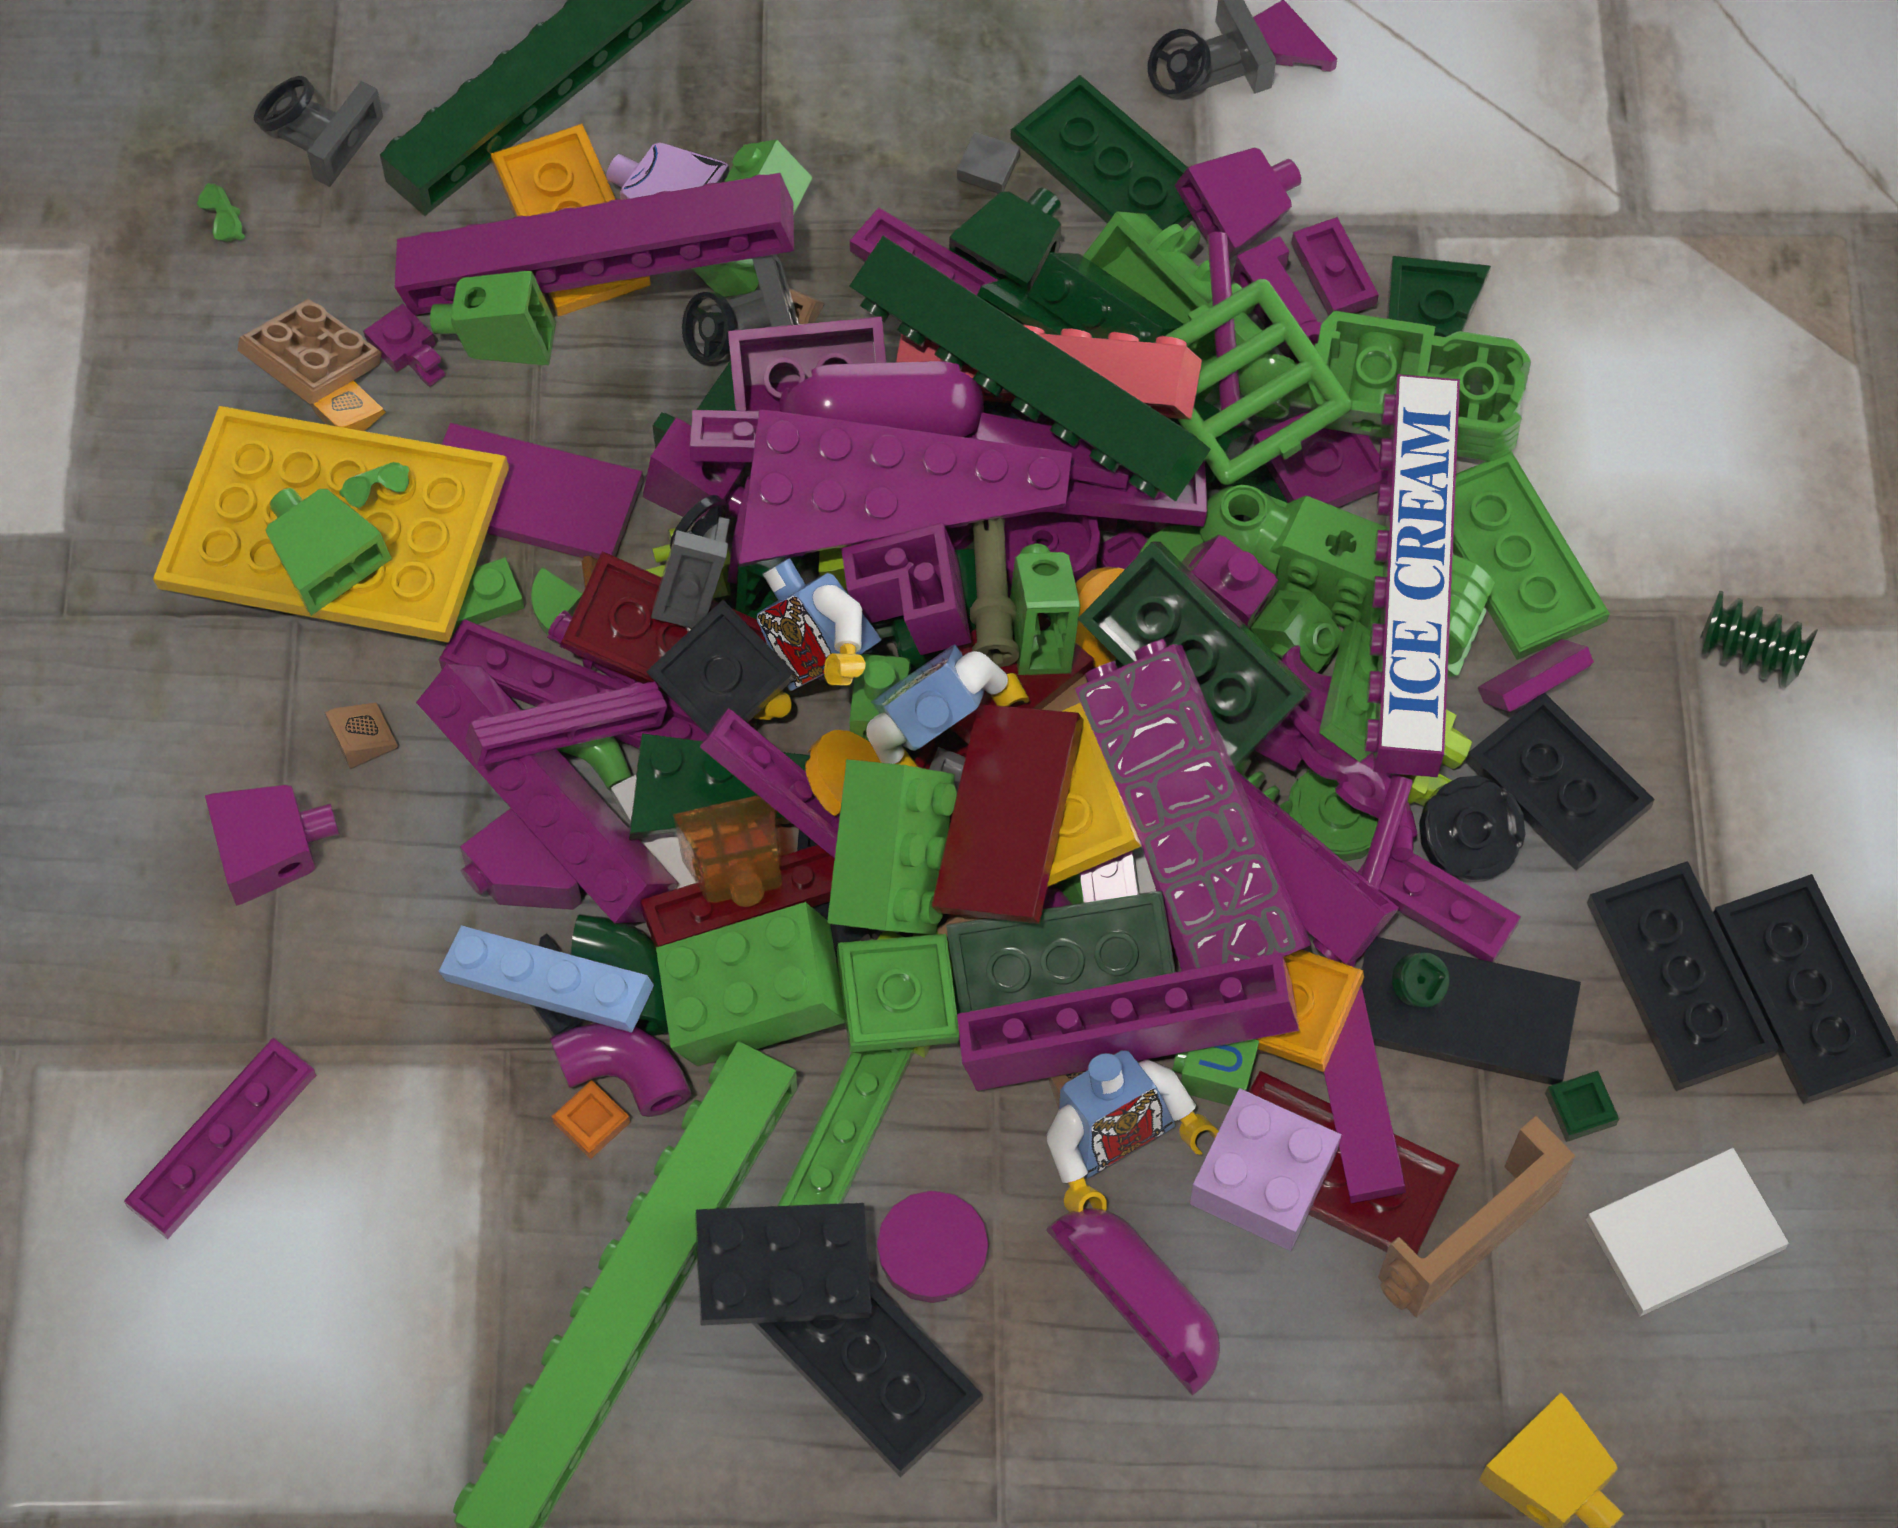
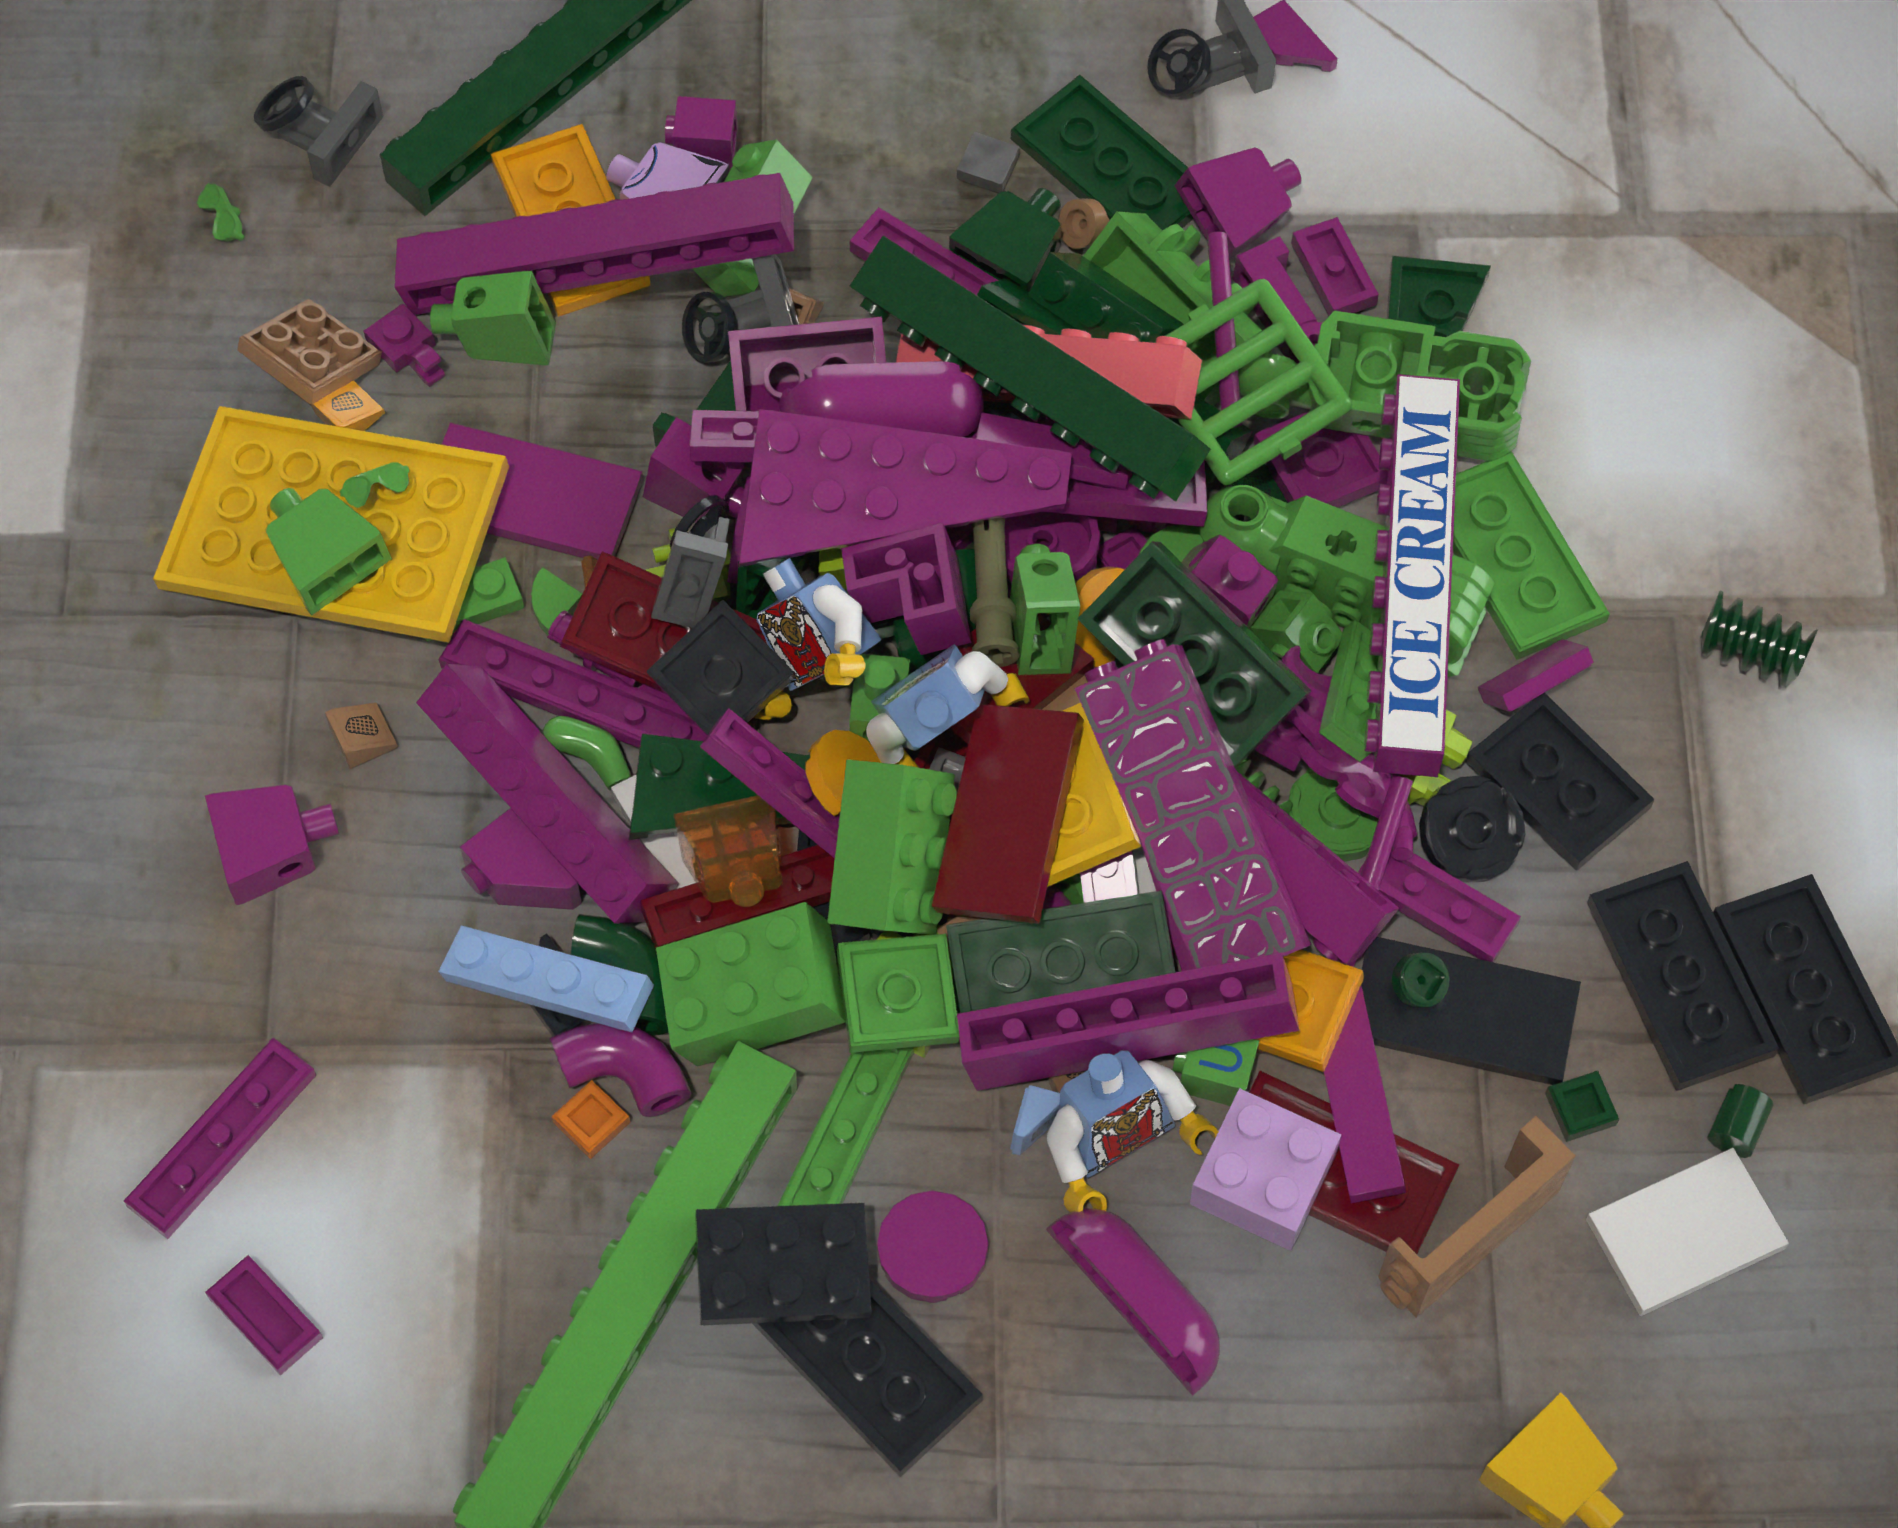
magenta piece [465,682,667,767] -> none
none -> magenta tile [205,1255,323,1376]
none -> magenta brick [665,96,738,168]
none -> light blue slope [1010,1085,1060,1155]
none -> medium nougat tile [1058,199,1109,249]
none -> dark green piece [1708,1084,1774,1158]

